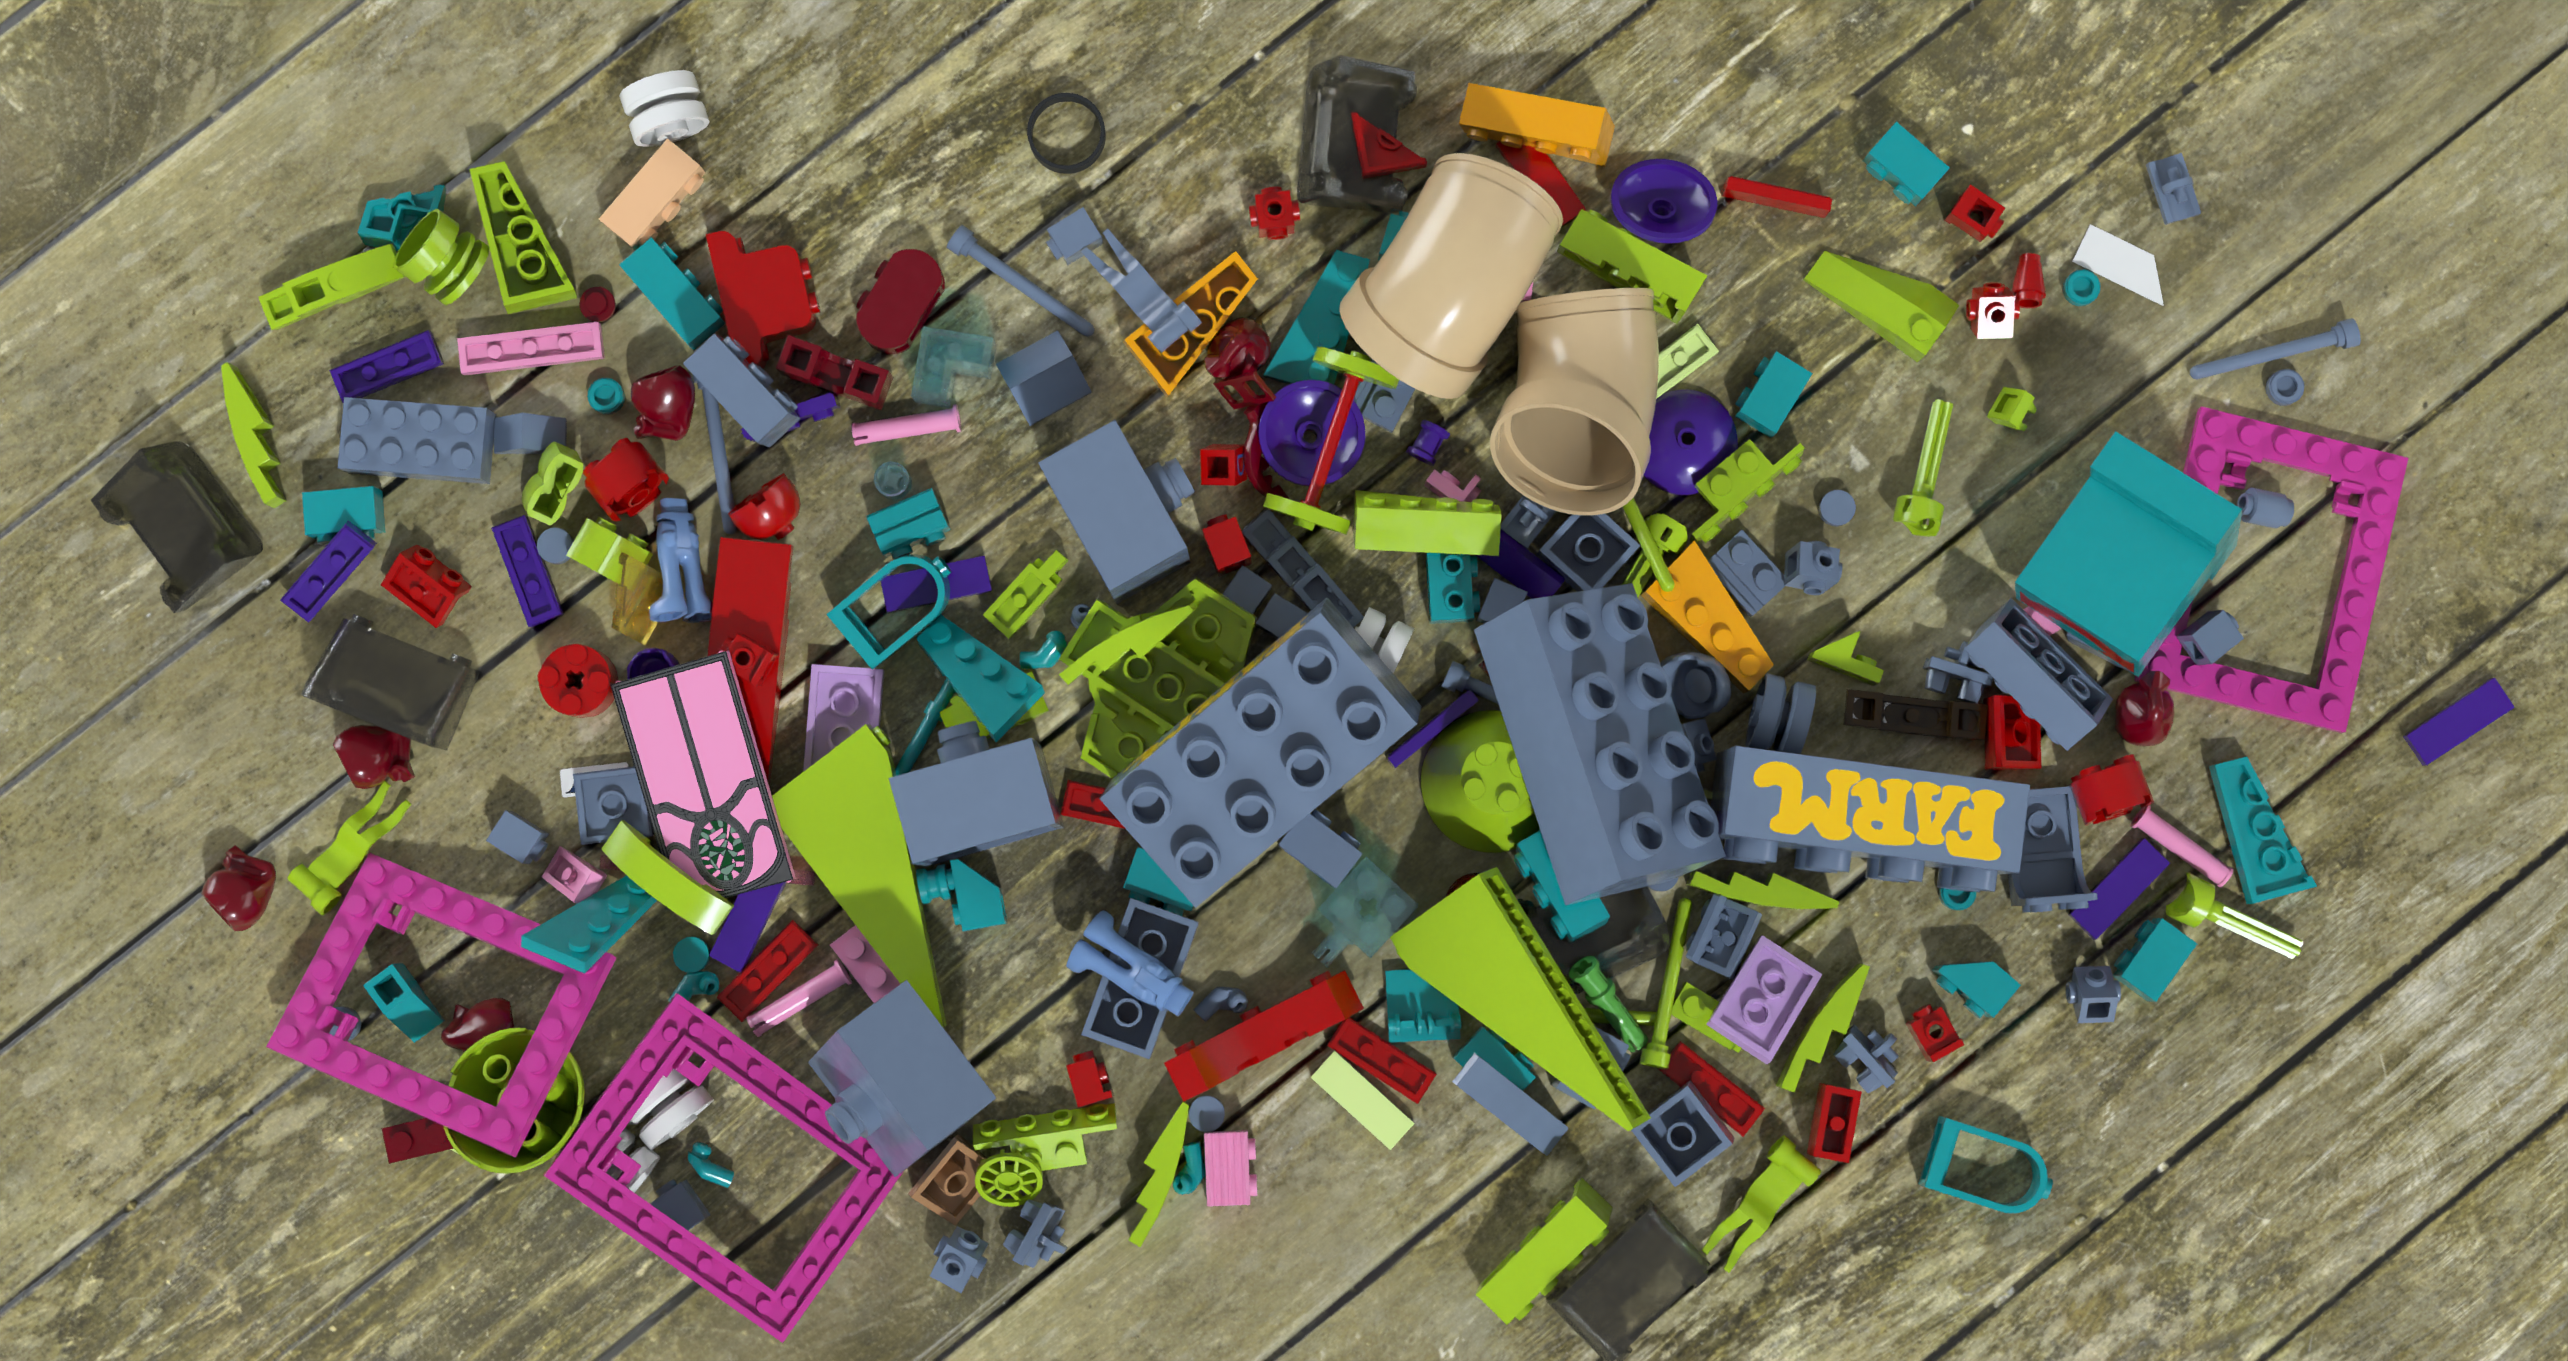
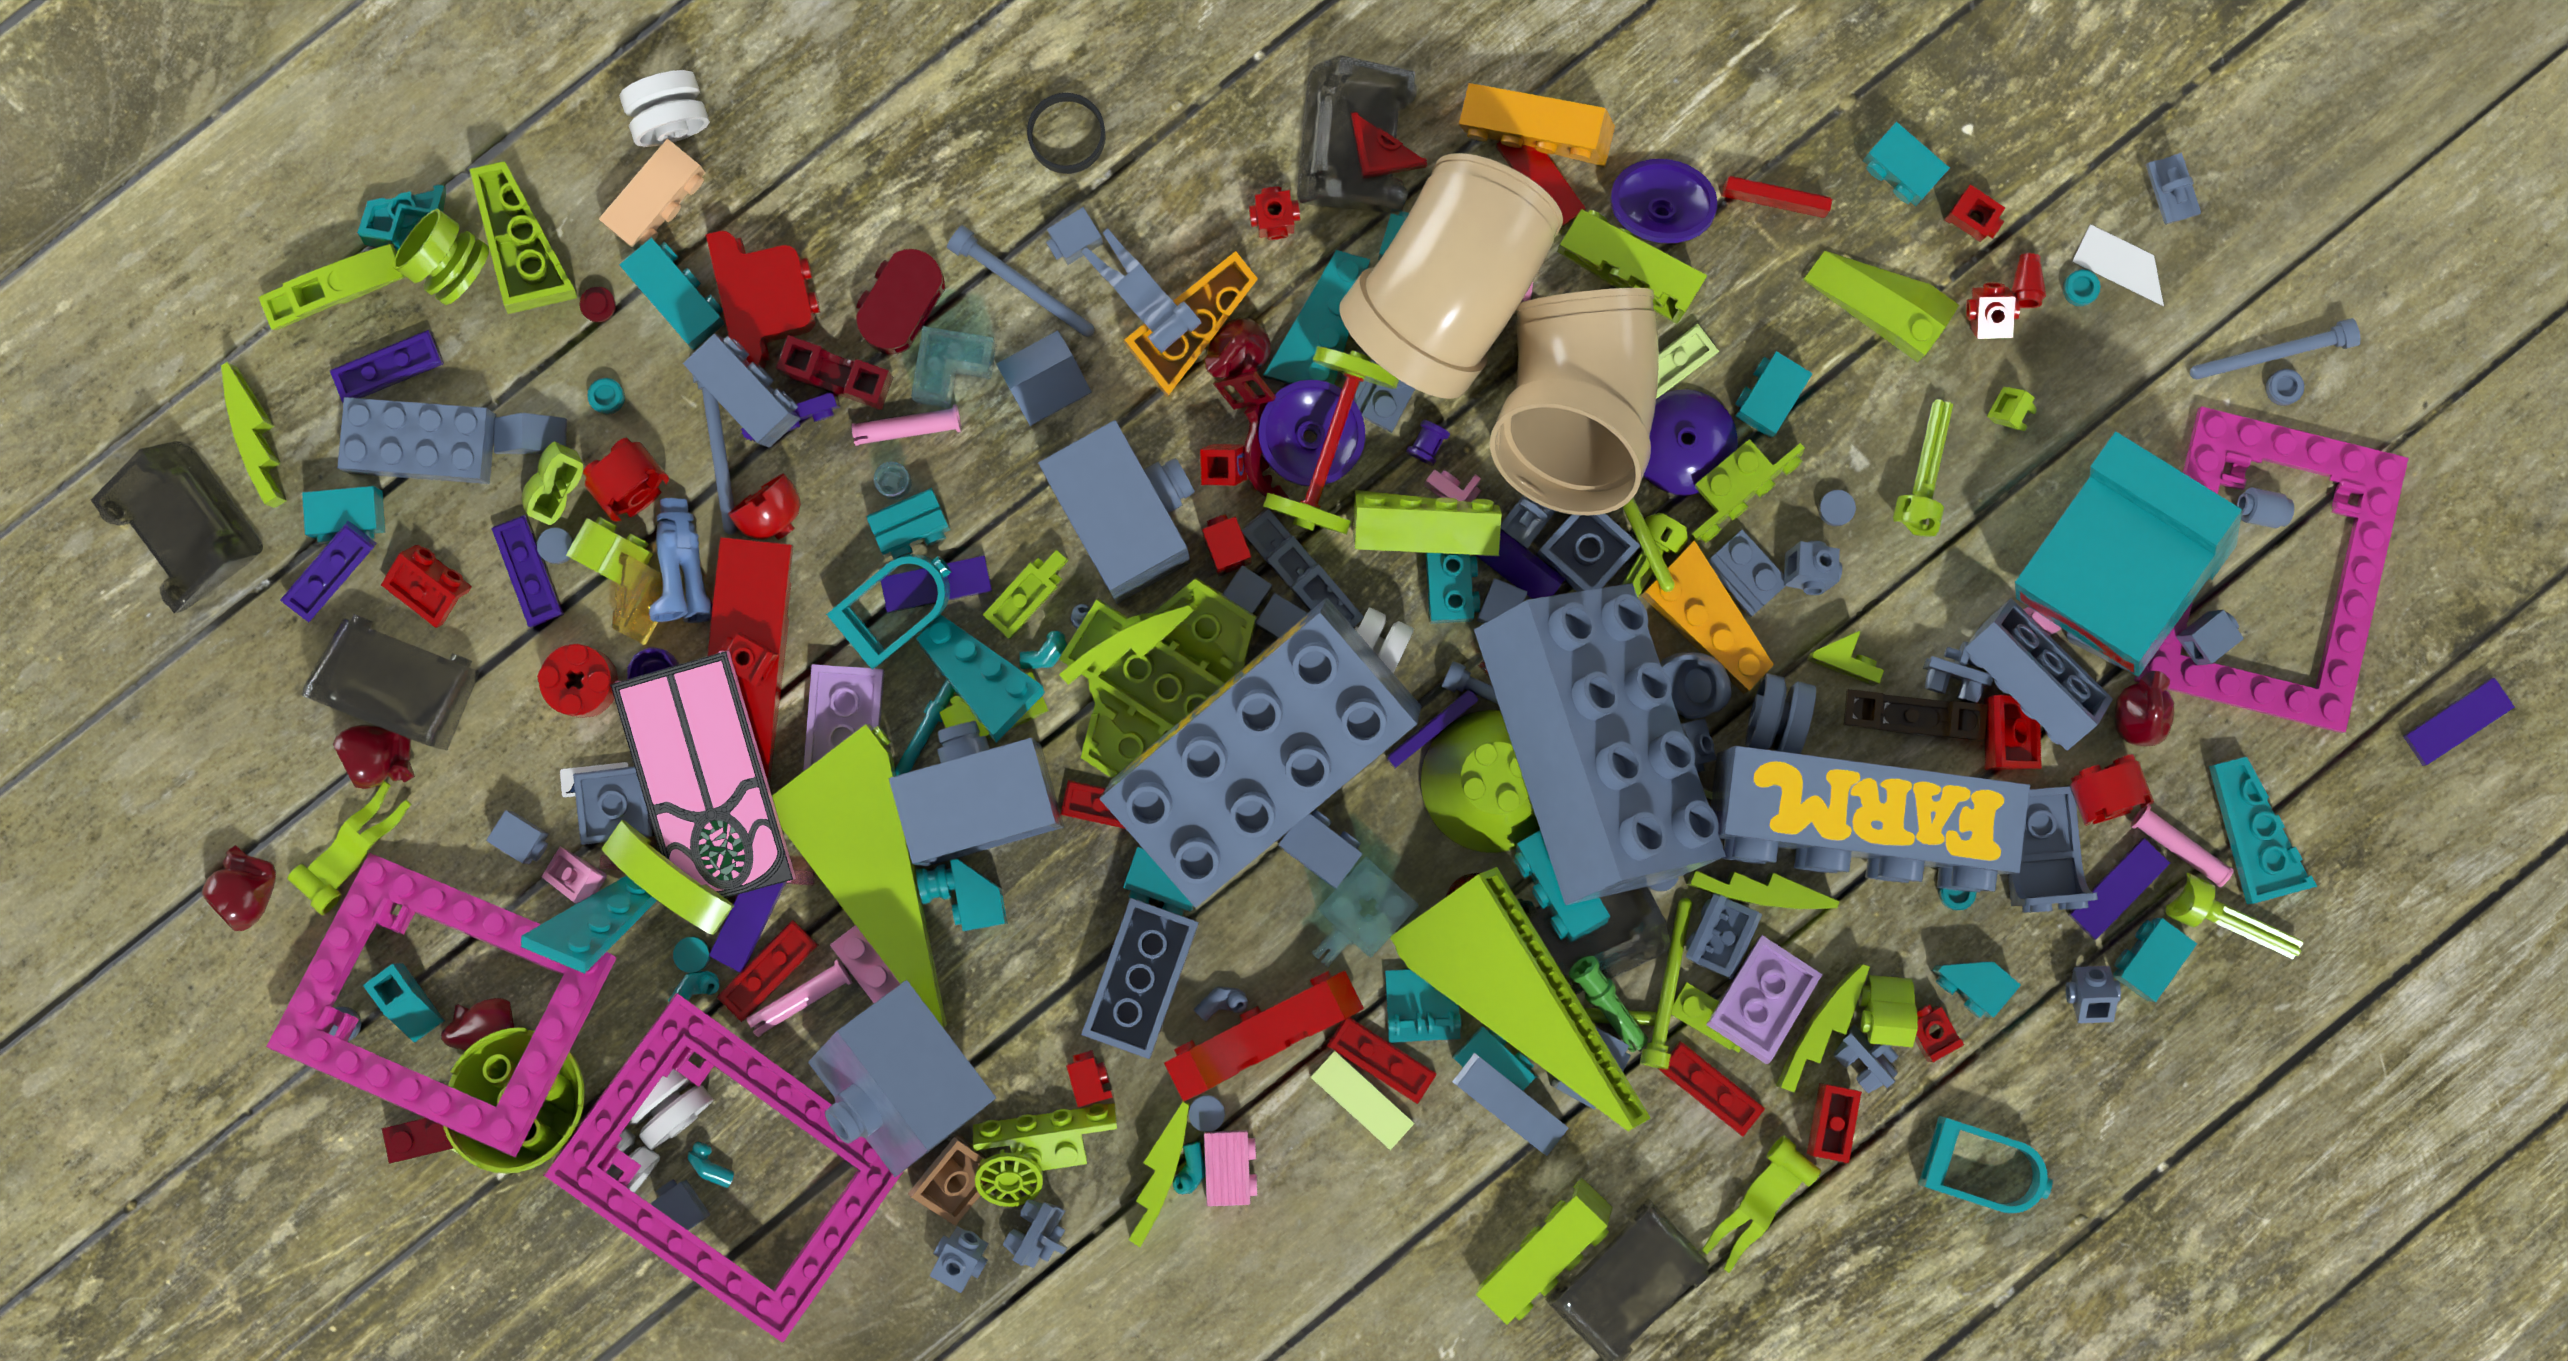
bright pink plate [457,322,605,376] -> none
dark red piece [631,365,695,441] -> none
medium blue piece [1066,910,1194,1016] -> none
sand blue brick [1631,1080,1735,1187] -> none
none -> lime brick [1859,975,1918,1047]

